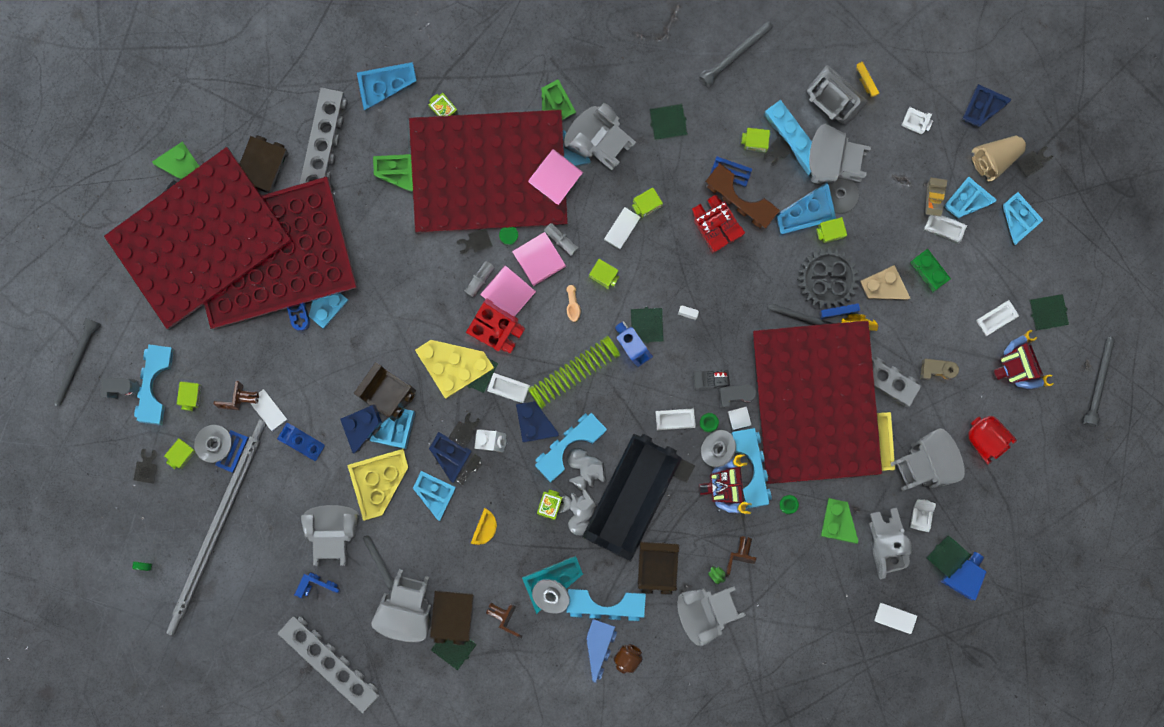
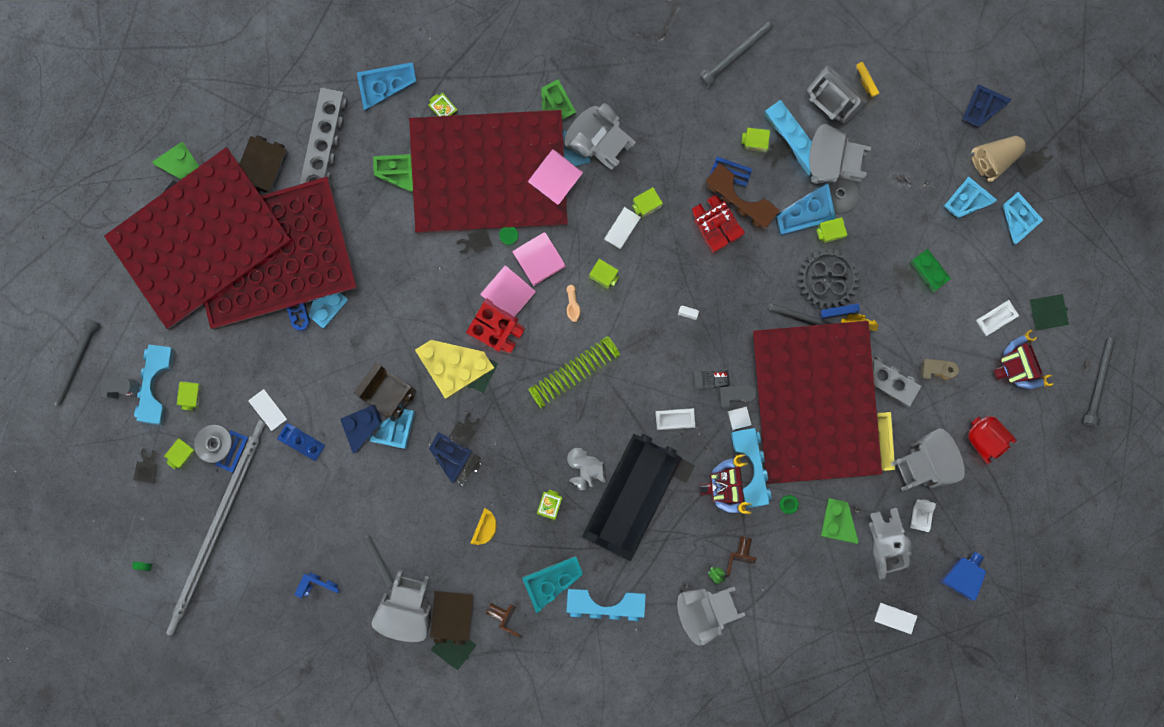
reddish brown bracket [213,381,259,410] -> none
light grey brick [277,616,380,713] -> none
light grey piece [301,505,359,566] -> none
light yellow plate [347,449,409,521] -> none
medium azure wing [413,471,456,521] -> none
light grey axle [464,261,494,298] -> none
white bracket [474,430,506,452] -> none
white tile [487,373,530,403] -> none
dark blue wing [516,401,559,443] -> none
light grey dish [532,580,570,614] -> none
medium azure arch [535,413,607,483] -> none
light grey axle [544,223,579,256] -> none
light grey animal [558,489,597,536] -> none
medium blue slope [586,619,617,682] -> none
reddish brown head [614,644,643,674] -> none
torso [615,322,653,367] -> none
clear green piece [631,307,663,344] -> none
dark brown panel [638,542,679,595] -> none
clear green piece [650,104,687,140] -> none
green tile [699,413,719,433] -> none
light grey dish [701,430,736,467] -> none
tan wing [860,265,910,300] -> none
white bracket [901,107,933,134] -> none
white tile [924,215,967,244] -> none
dark tan leg [925,177,947,217] -> none
clear green piece [927,535,971,578] -> none

